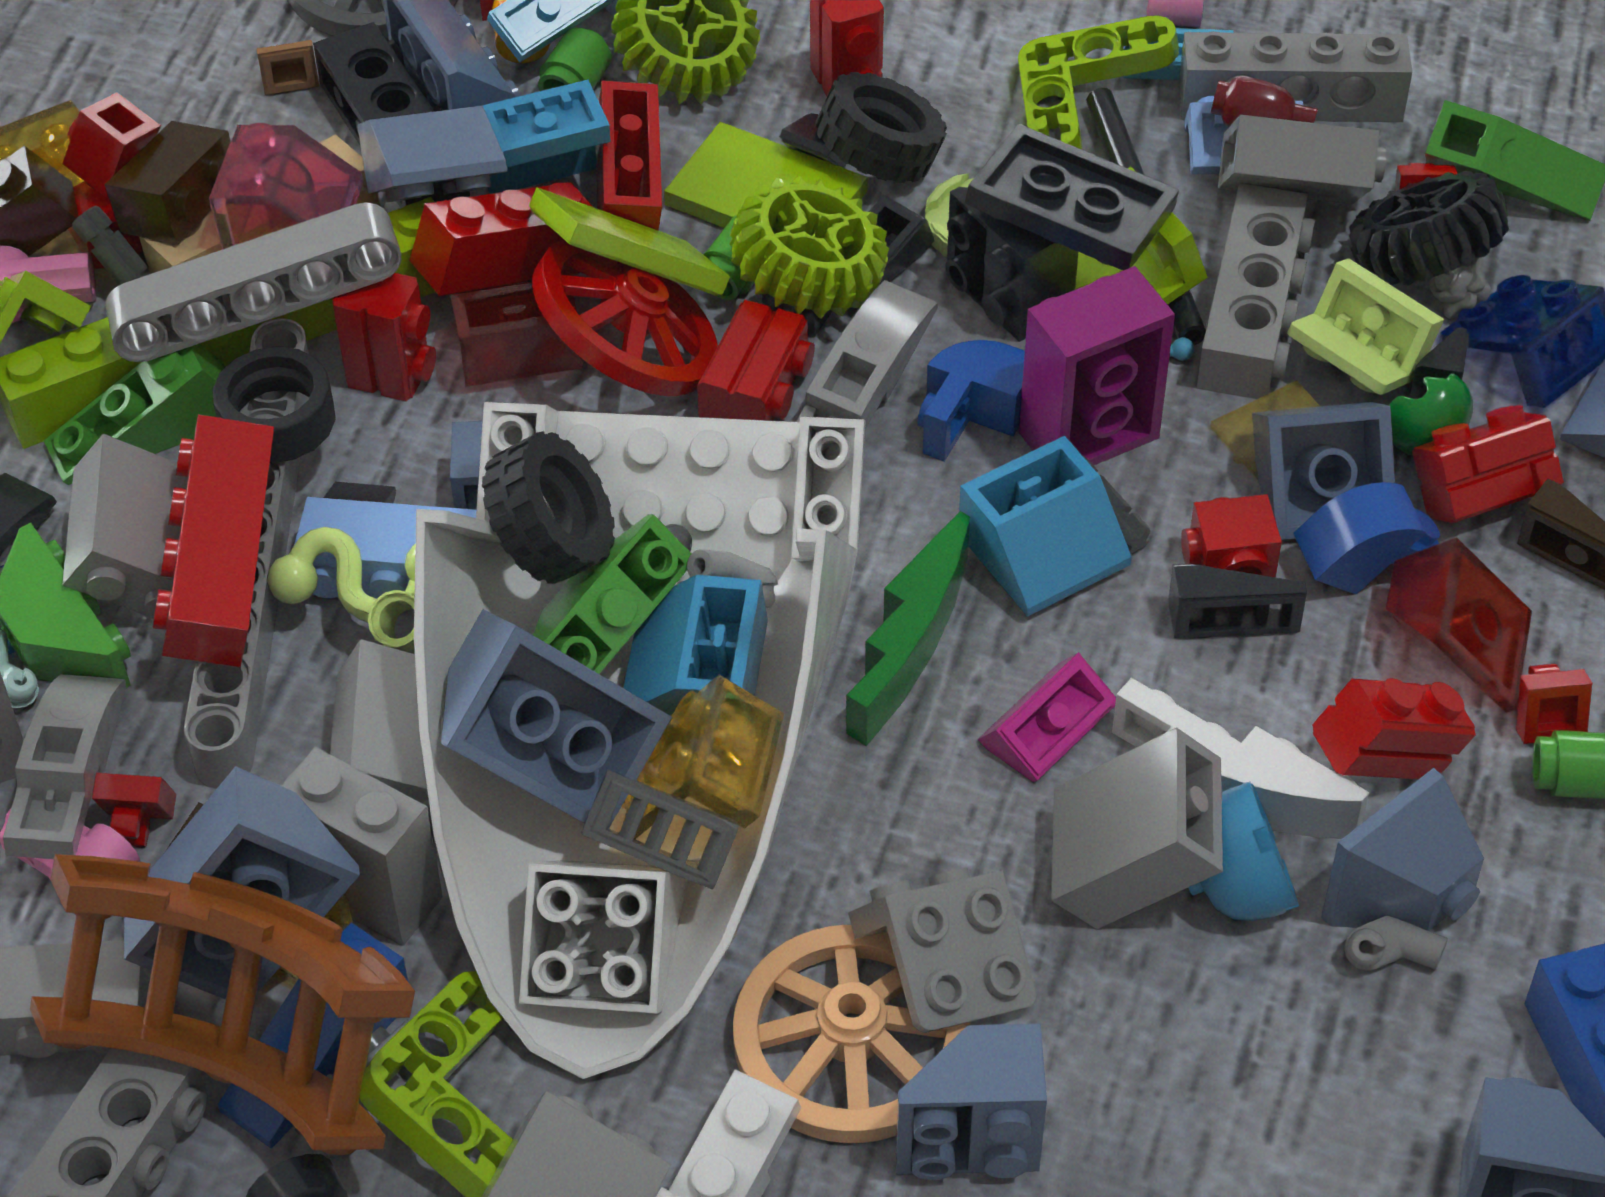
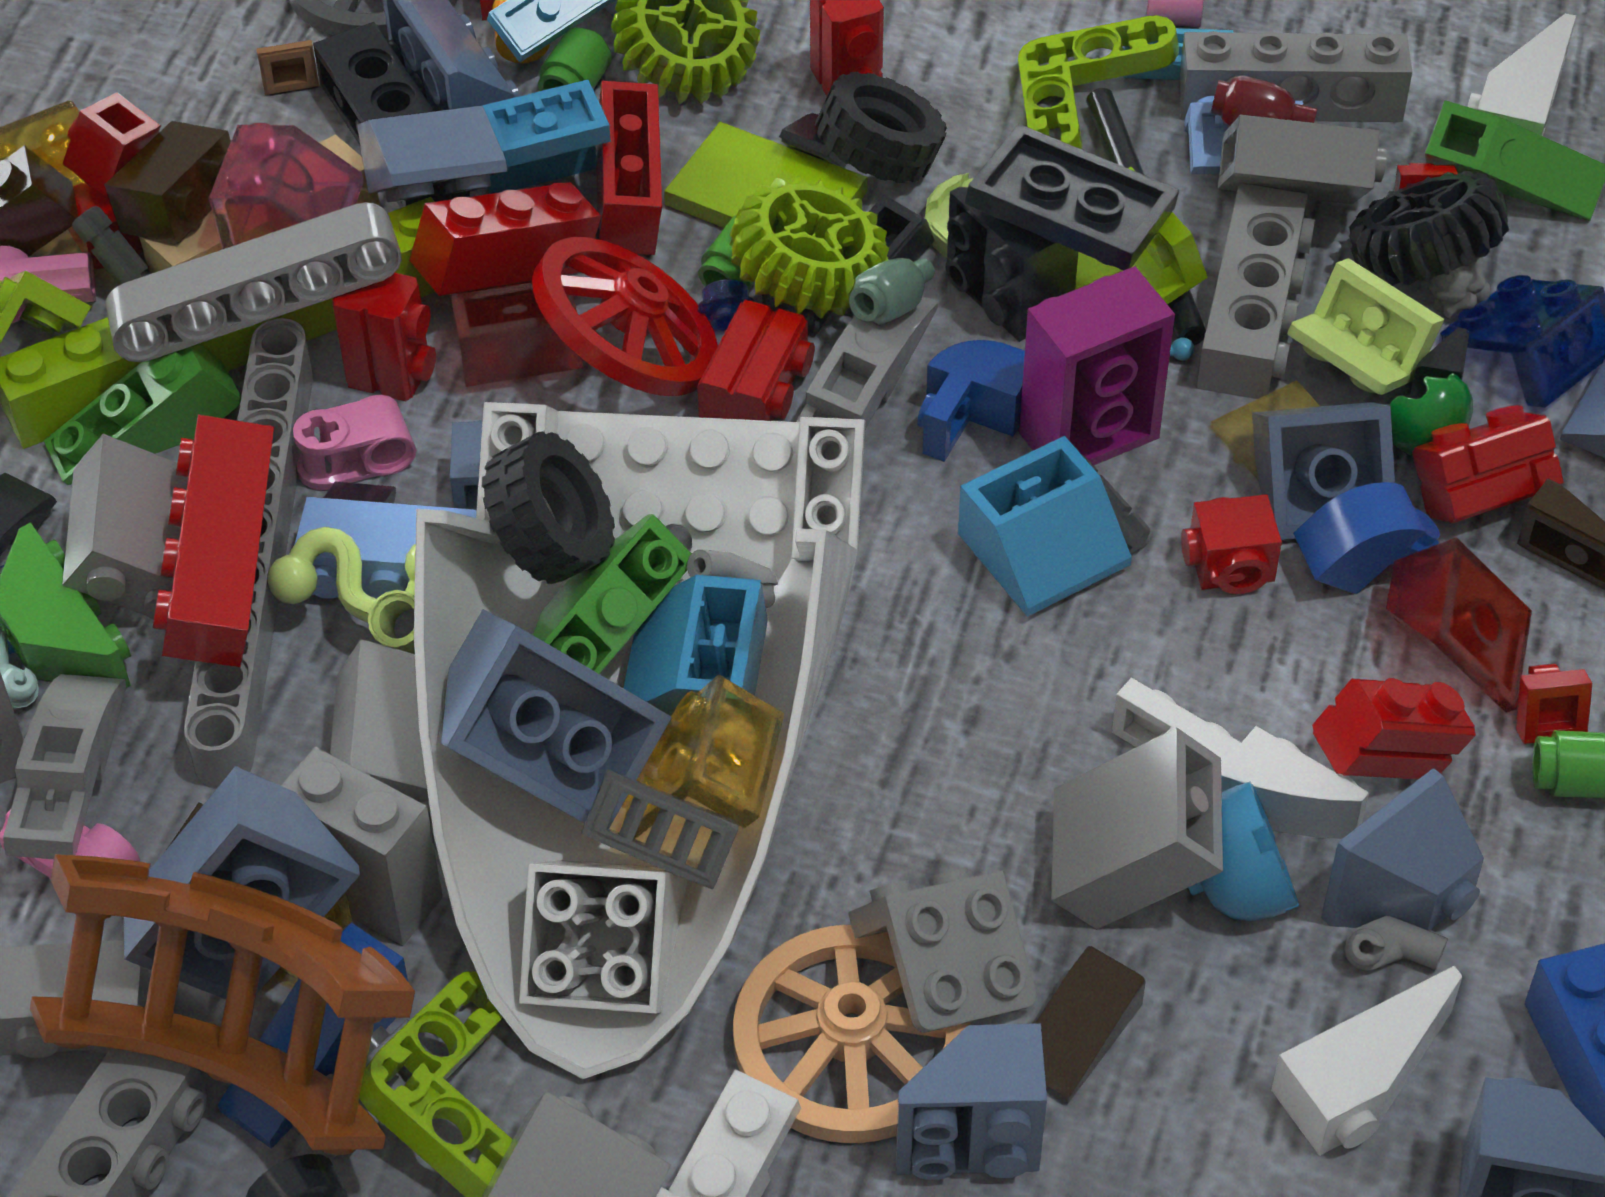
red tile [92,773,177,847] -> none
black tyre [212,346,336,463] -> none
lime tile [529,187,730,296] -> none
green slope [846,511,970,746] -> none
dark pink slope [978,652,1116,782] -> none
black slope [1168,564,1307,639] -> none
none -> bright pink piece [293,395,417,491]
none -> clear blue plate [698,280,755,331]
none -> sand green plant [849,258,935,325]
none -> dark brown slope [1035,946,1146,1104]
none -> white slope [1271,966,1462,1156]
none -> white slope [1467,13,1576,136]

